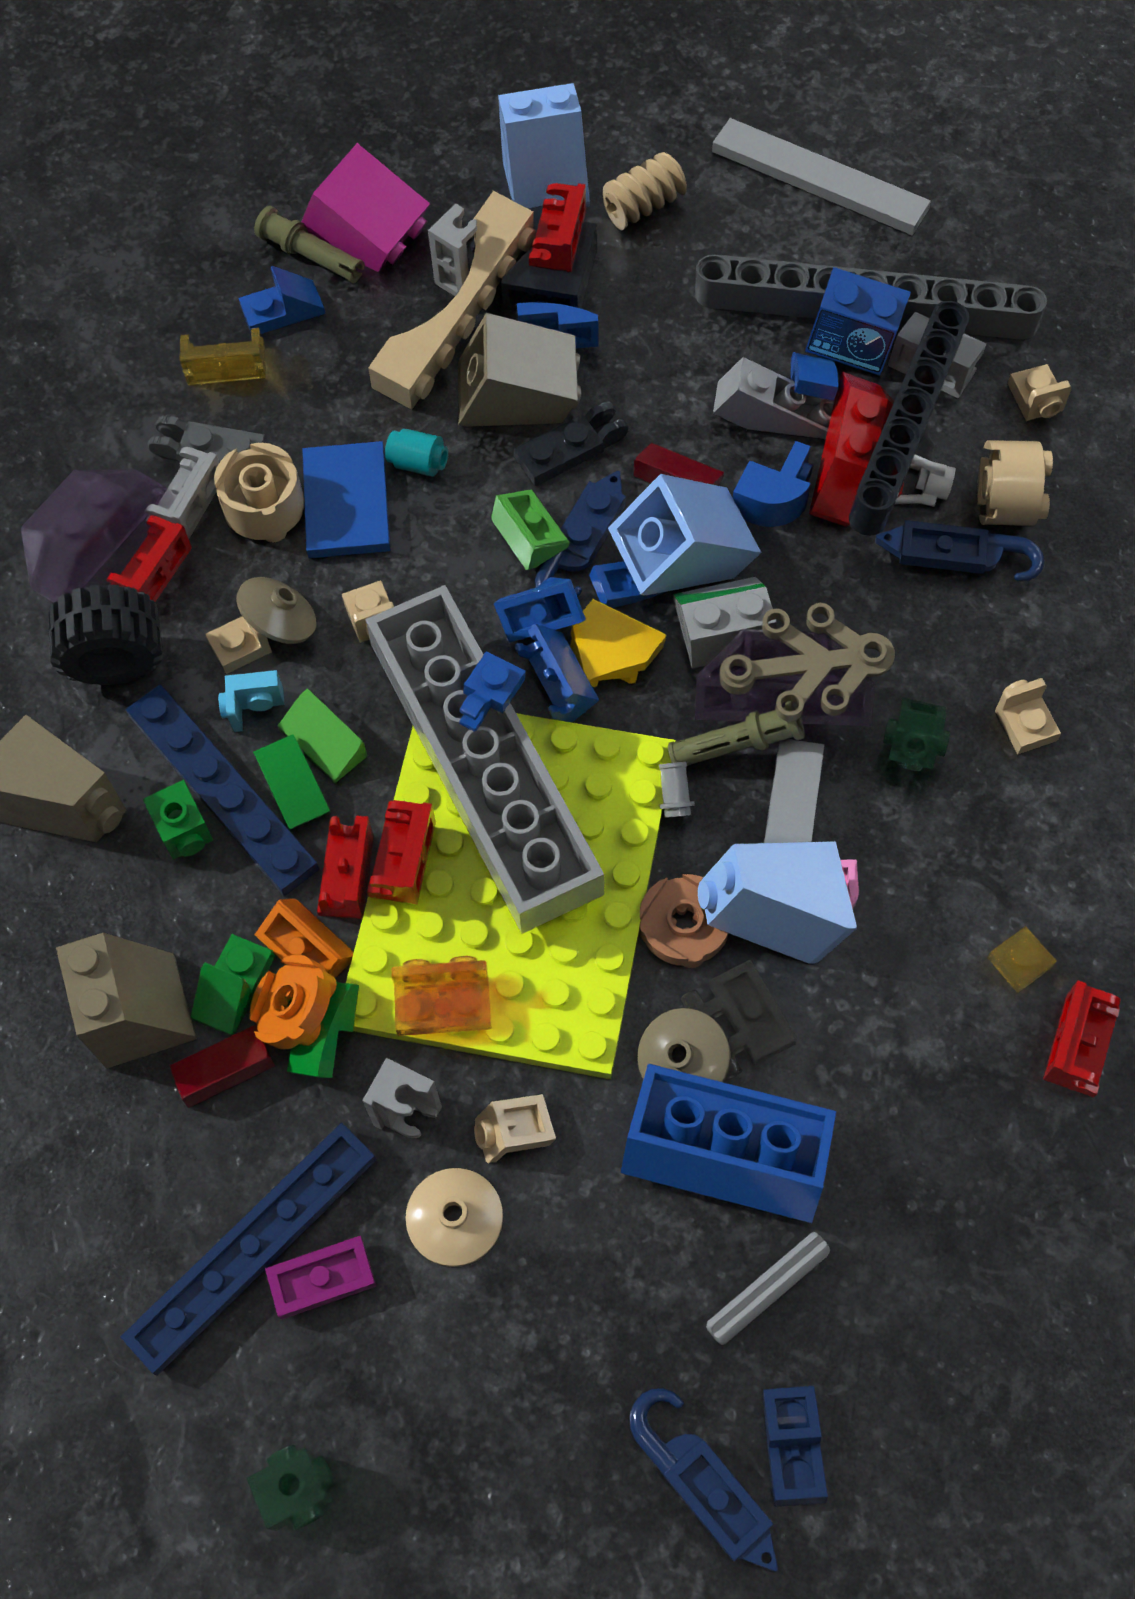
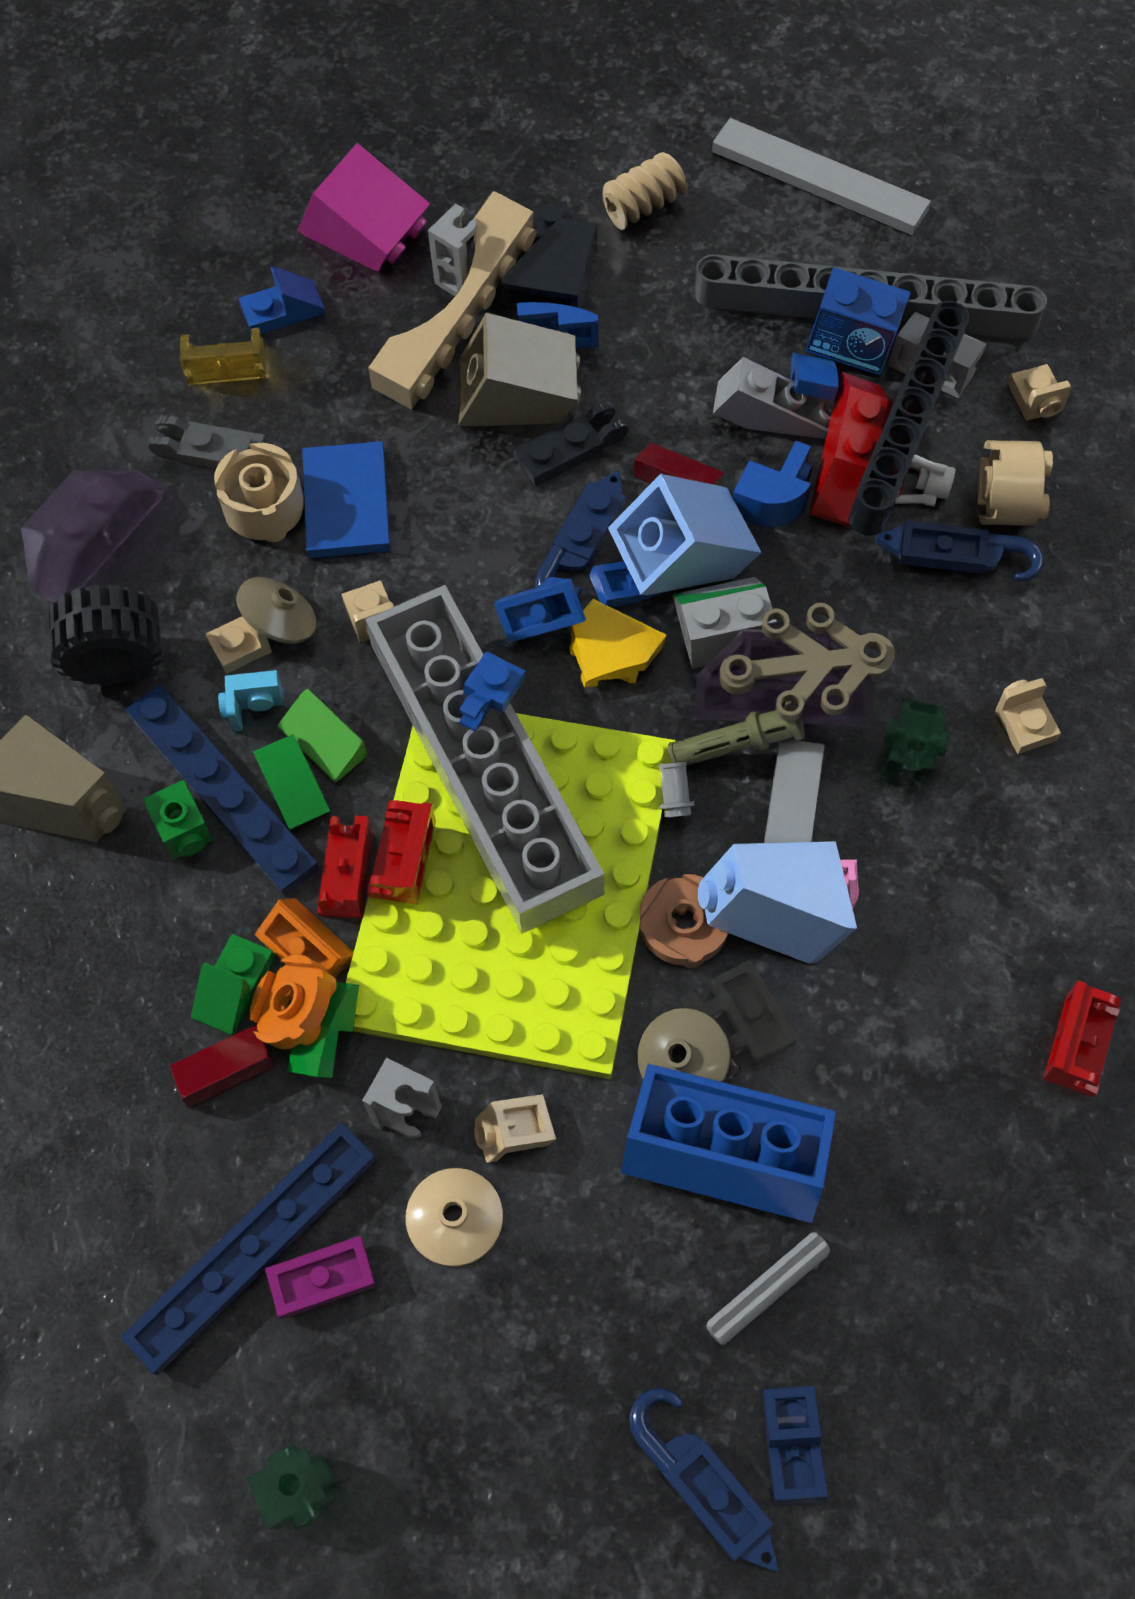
dark tan slope [56,933,197,1069] -> none
red hinge [106,515,192,602] -> none
light grey hinge [145,447,219,539] -> none
olive pin [254,206,365,283] -> none
teal brick [385,428,448,477] -> none
clear orange bracket [391,956,492,1036] -> none
bright green slope [491,489,570,570] -> none
light blue slope [498,83,590,208] -> none
blue hinge [515,624,599,723] -> none
red hinge [529,183,586,272] -> none
clear yellow plate [987,926,1057,993] -> none

